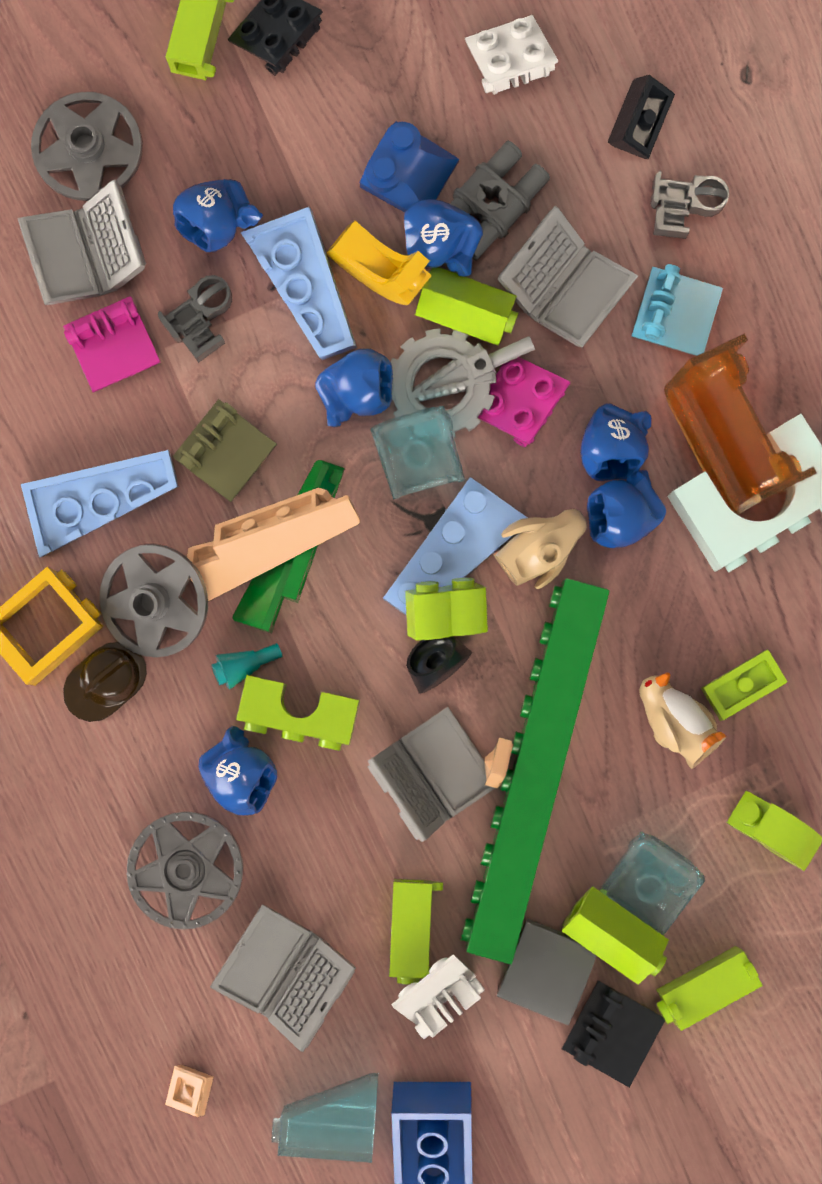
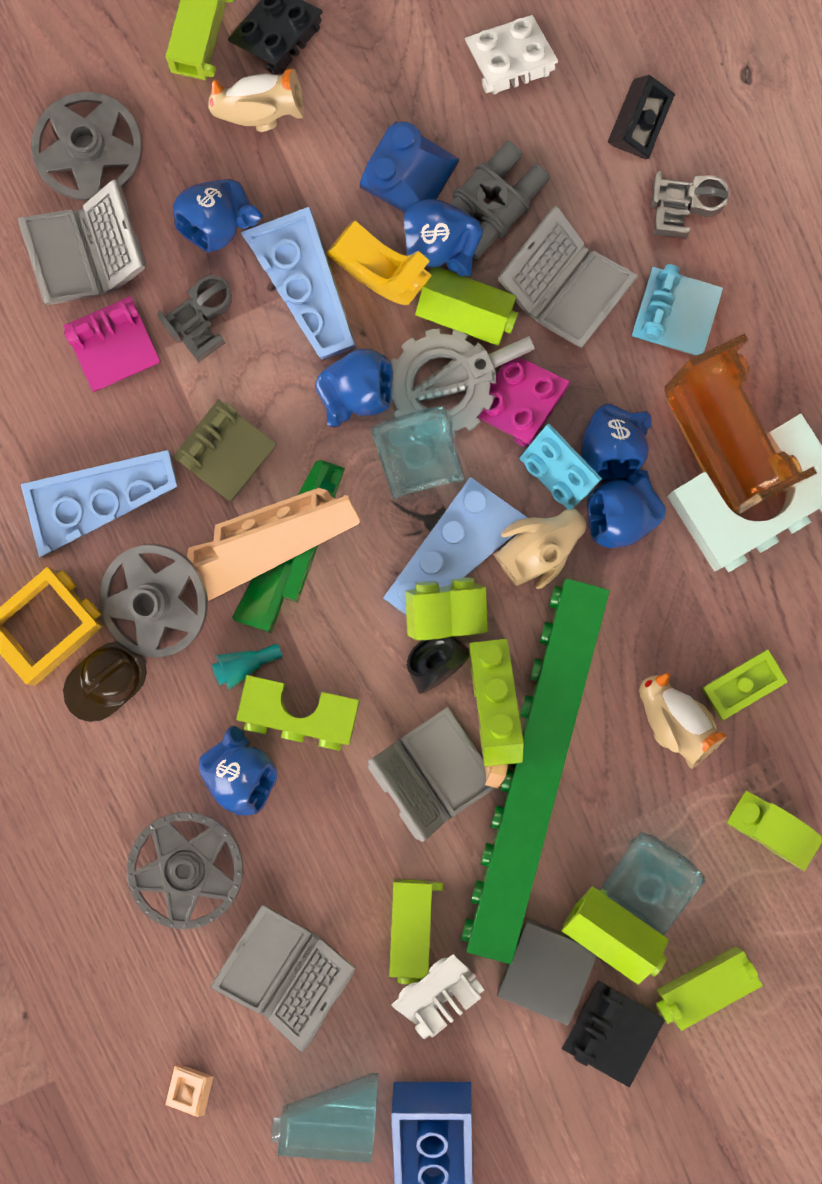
none -> tan animal [208,68,305,132]
none -> lime arch [469,639,524,767]
none -> medium azure hinge [519,423,602,510]

